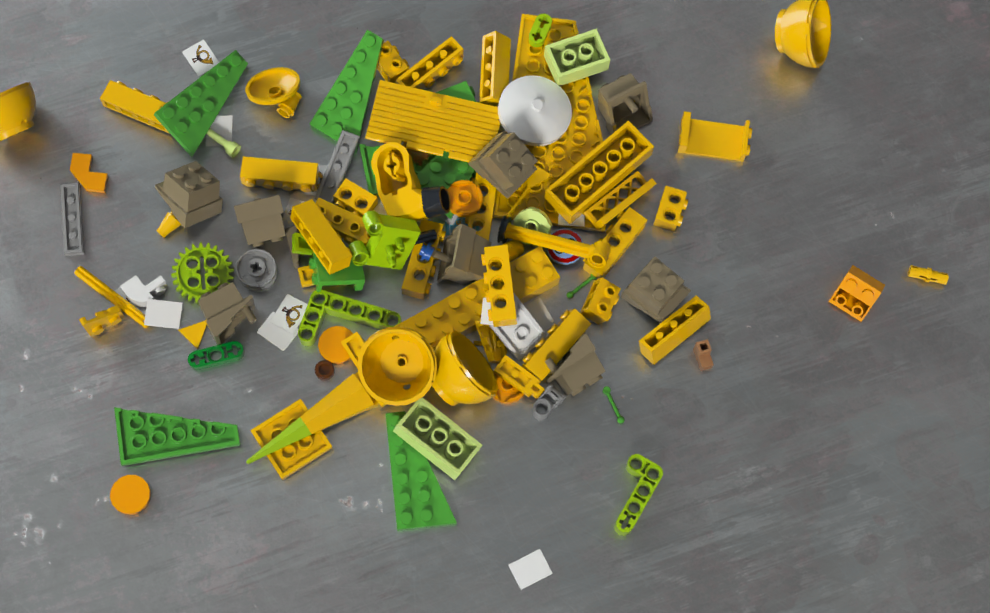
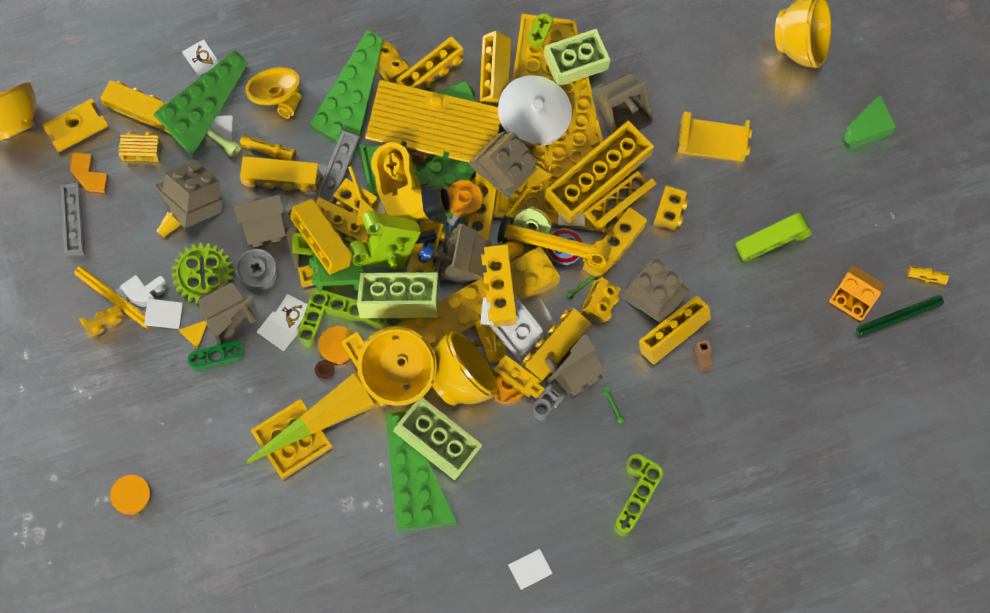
bright green wing [114,407,241,466] -> none
none -> yellow piece [42,98,109,153]
none -> yellow brick [119,132,161,162]
none -> yellow pin [239,135,297,161]
none -> yellow piece [349,166,374,226]
none -> yellowish green brick [357,272,440,318]
none -> lime beam [735,212,812,262]
none -> bright green slope [844,95,896,149]
none -> dark green axle [856,295,944,337]

